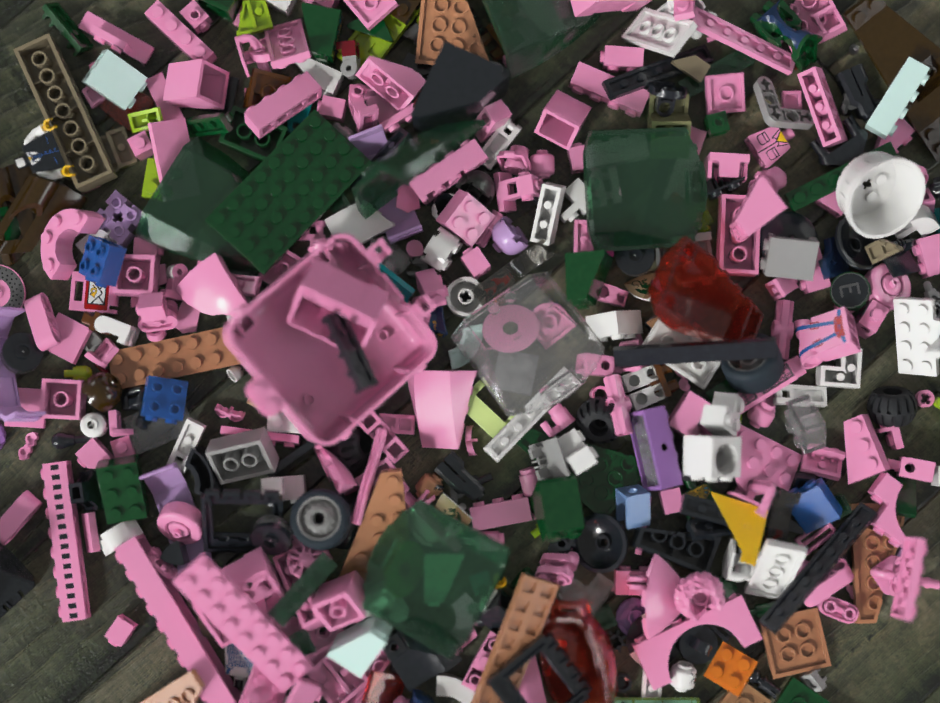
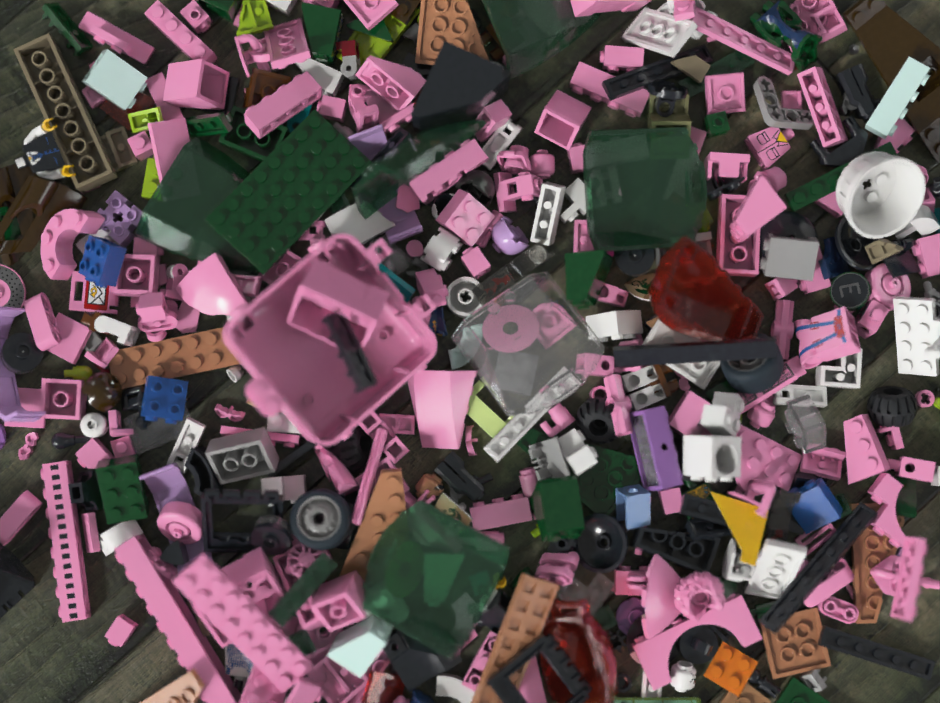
none -> black plate [817,626,935,680]

